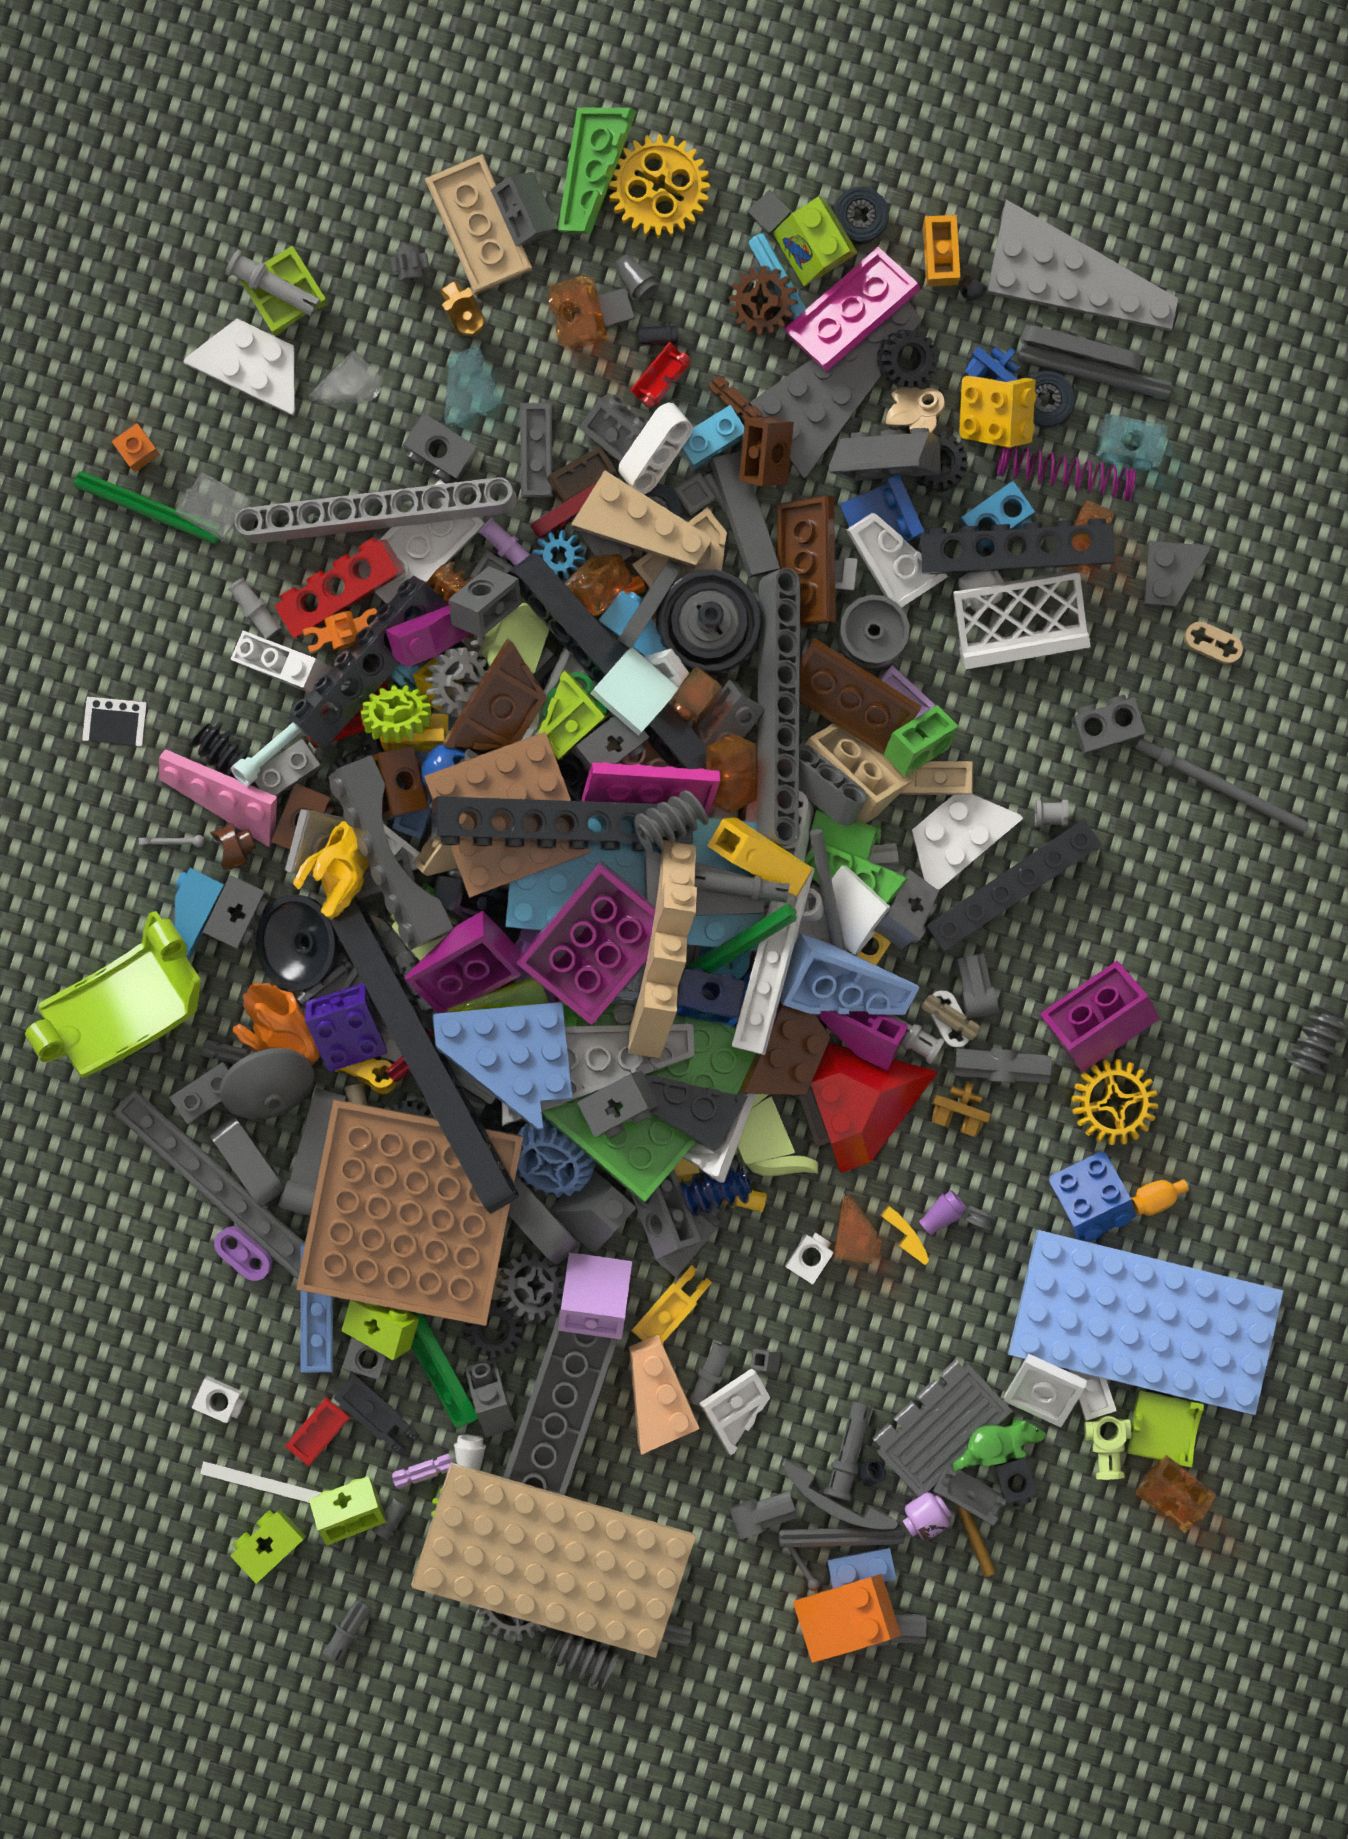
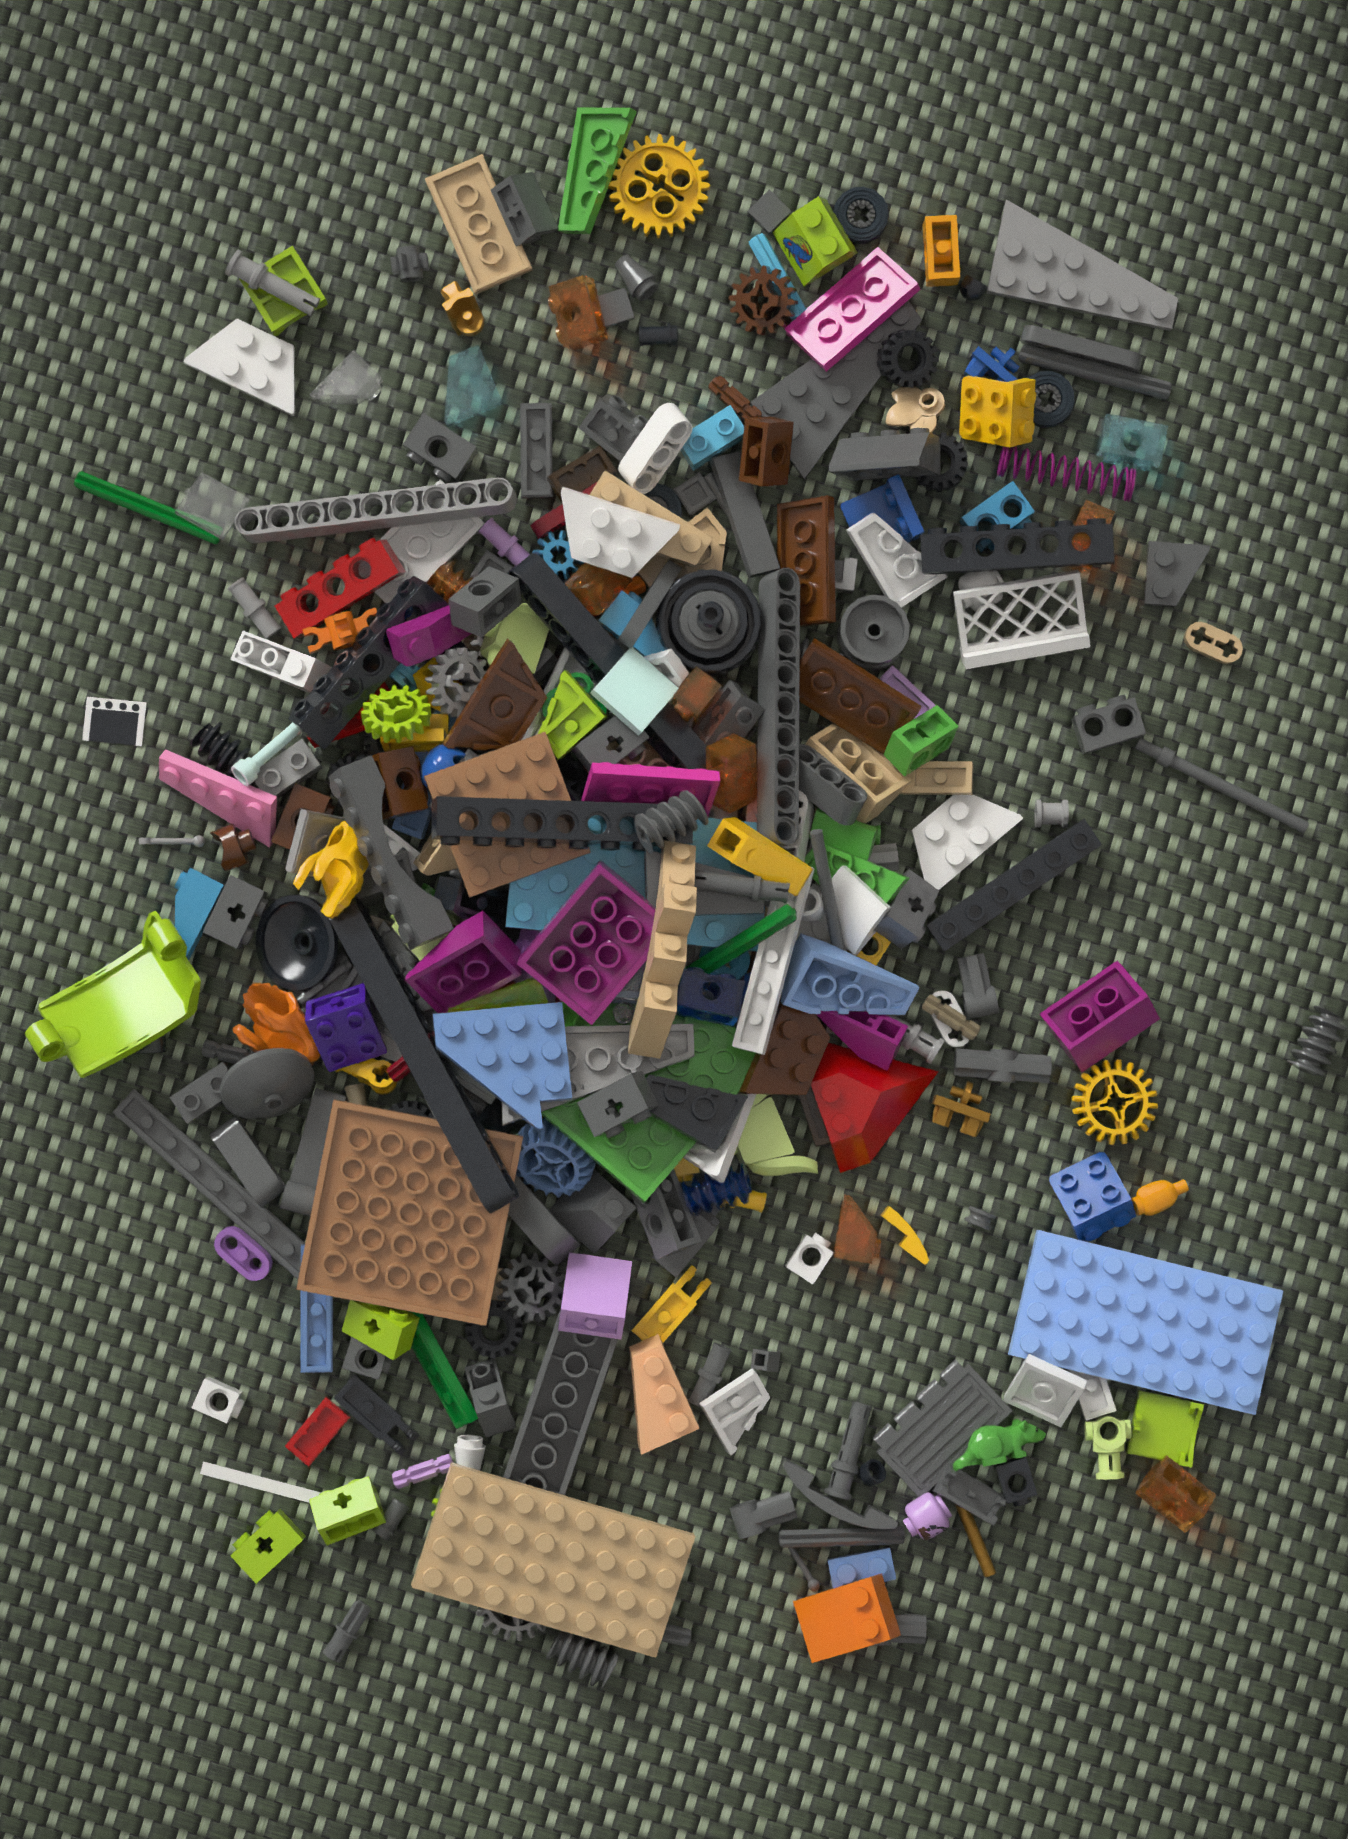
orange brick [112,423,160,472] -> none
red hinge [630,342,691,409] -> none
medium lavender cone [919,1190,967,1236] -> none
none -> white wing [561,487,680,578]

